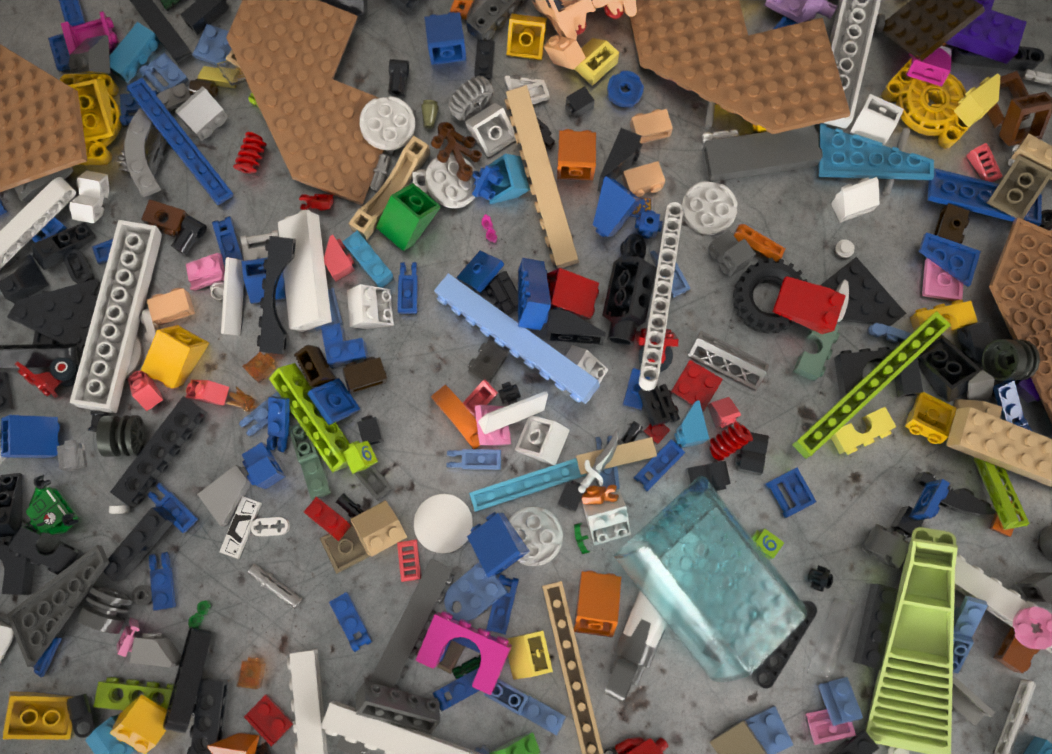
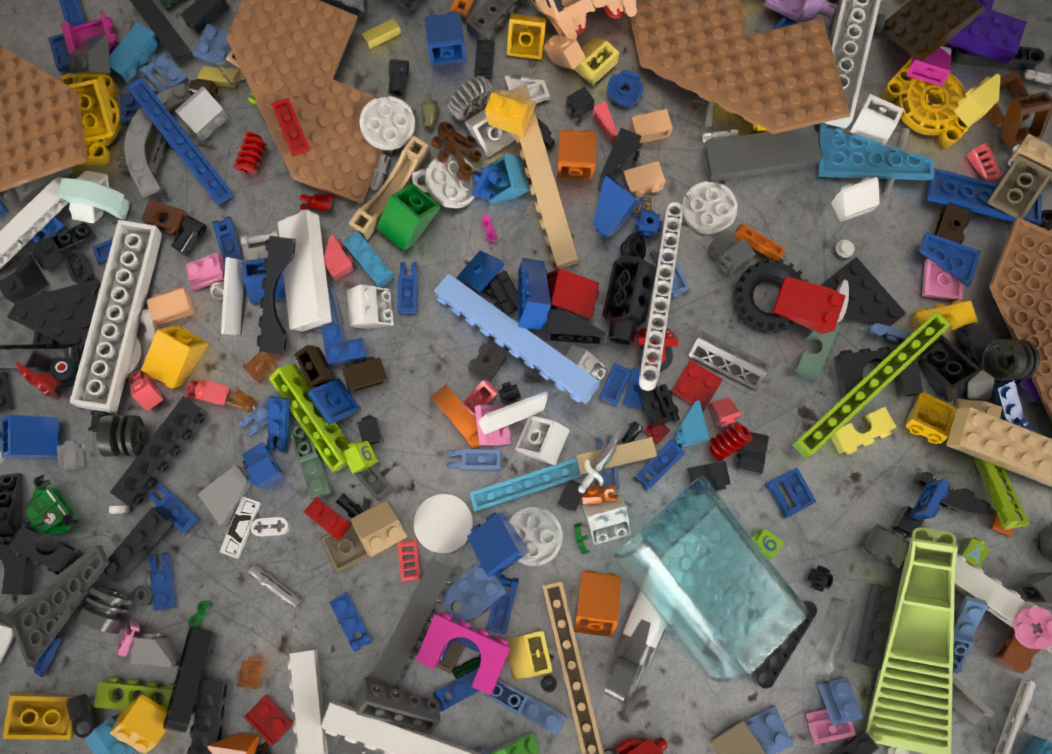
none -> light aqua arch [57,178,130,219]
none -> red plate [271,98,310,157]
none -> light yellow slope [362,18,401,49]
none -> yellow slope [485,89,537,137]
none -> black pin [541,675,557,693]
none -> coral slope [592,101,618,144]
none -> blue plate [599,363,632,406]
none -> lime brick [957,537,990,567]

